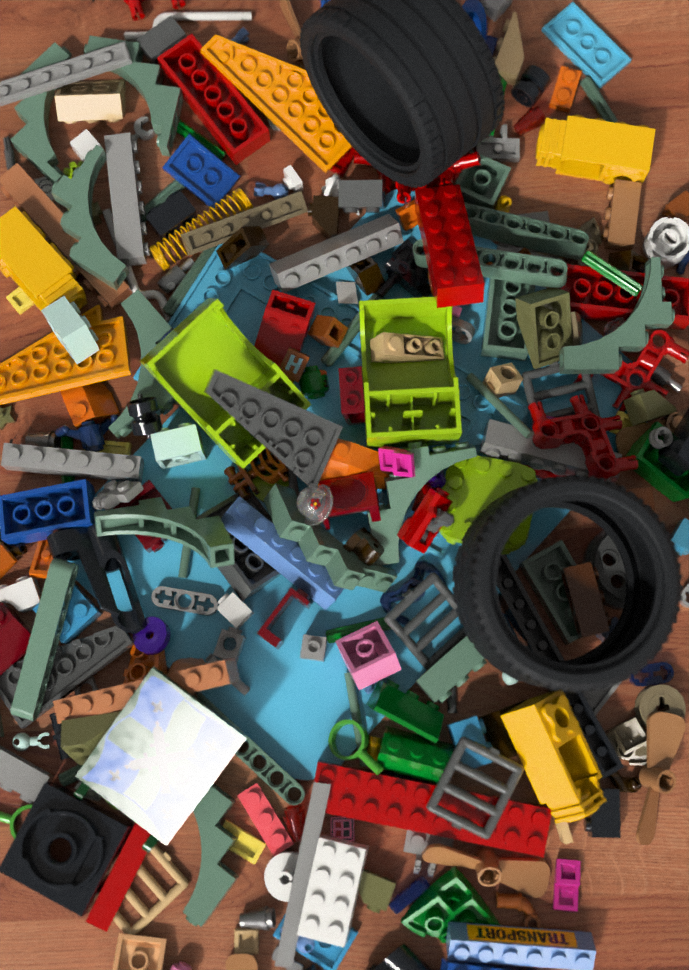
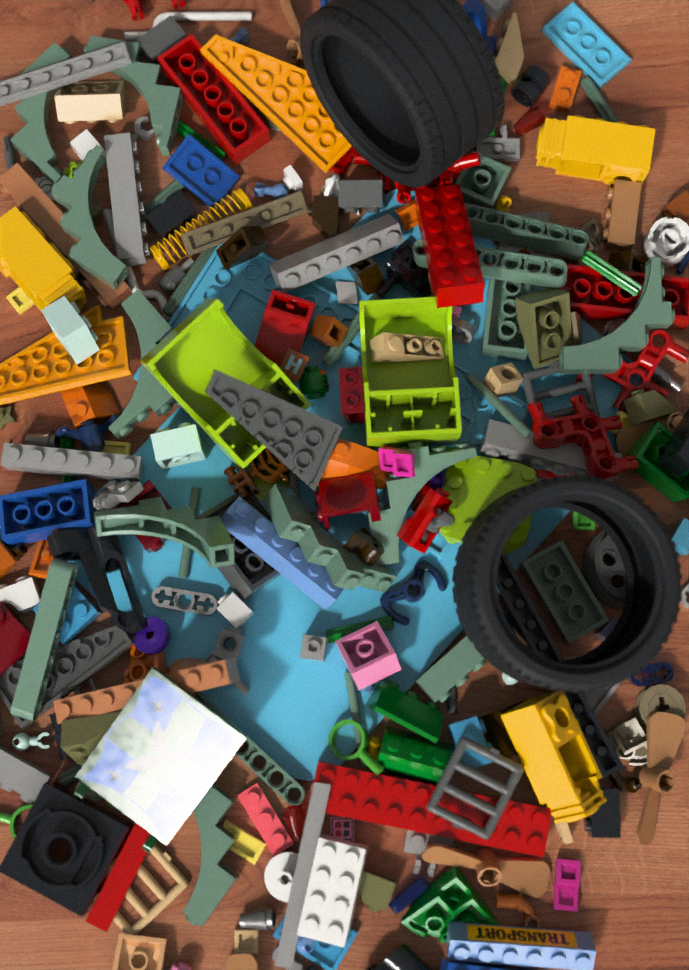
black wheel [126,393,163,439] -> none
dark red panel [257,588,311,650] -> none
clear hat [296,484,333,525] -> none
dark grey bar [384,572,467,670] -> none
reddish brown brick [560,562,611,639] -> none
light grey bush [649,427,673,449] -> none
none -> bright green slope [572,511,596,530]

